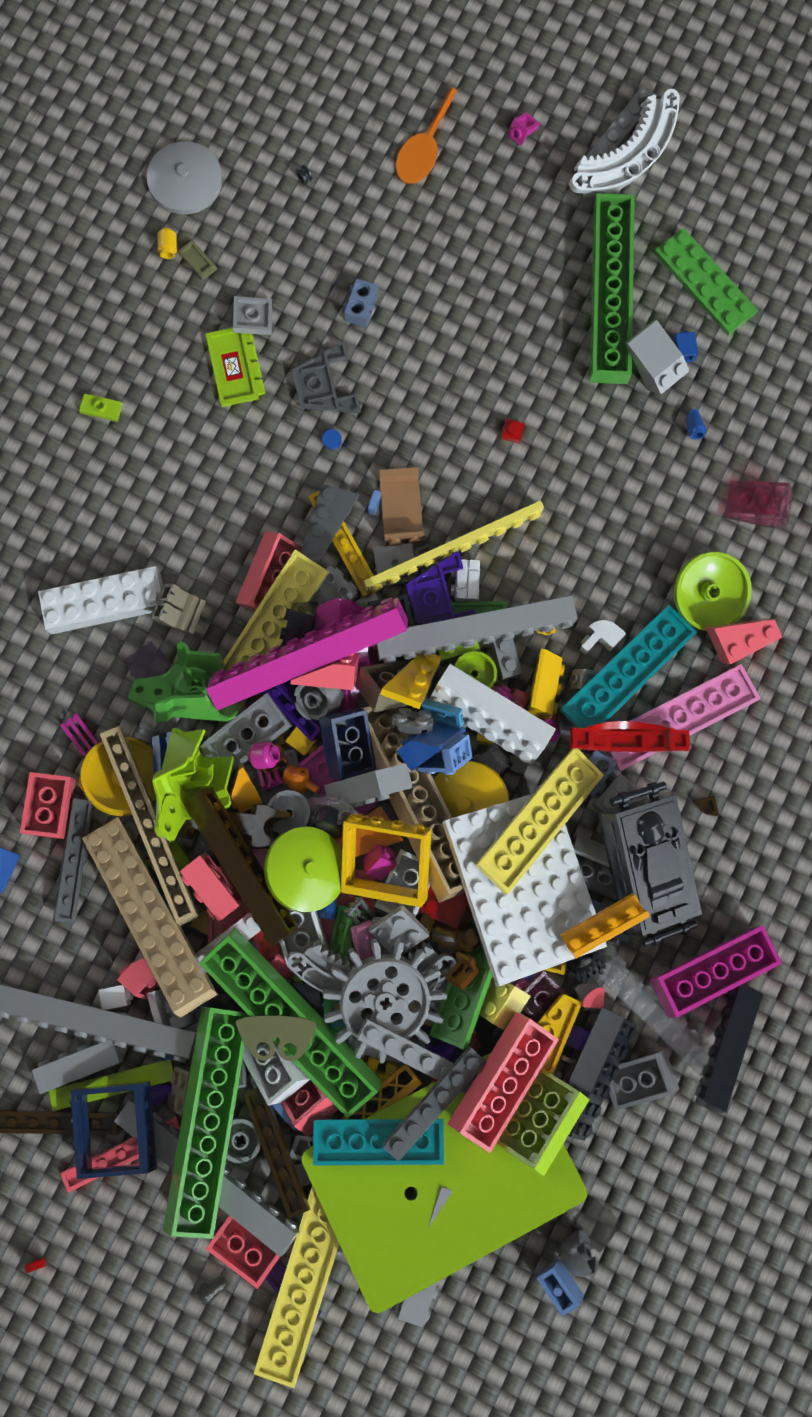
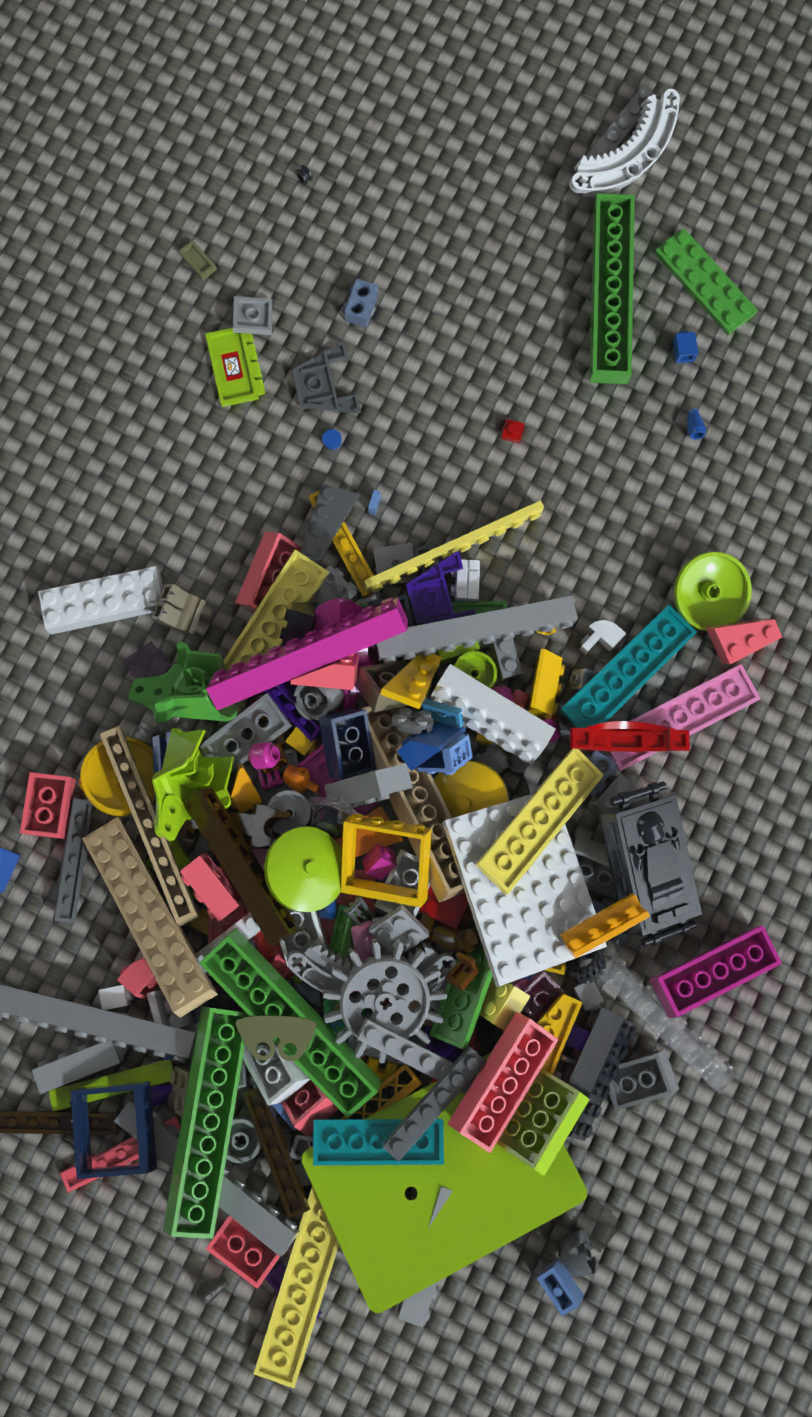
red tile [24,1257,47,1274] -> none
dark pink tile [60,713,99,758] -> none
lime plate [79,393,123,422] -> none
light grey dish [147,141,223,214] -> none
yellow brick [157,228,177,259] -> none
medium nougat panel [379,467,424,545] -> none
orange piece [396,87,457,184] -> none
dark pink bracket [508,112,540,146] -> none
coral tile [581,987,605,1009] -> none
light grey slope [626,319,690,394] -> none
dark brown tile [694,795,719,816] -> none
black brick [695,984,763,1114] -> none
clear pink slope [724,481,794,529] -> none

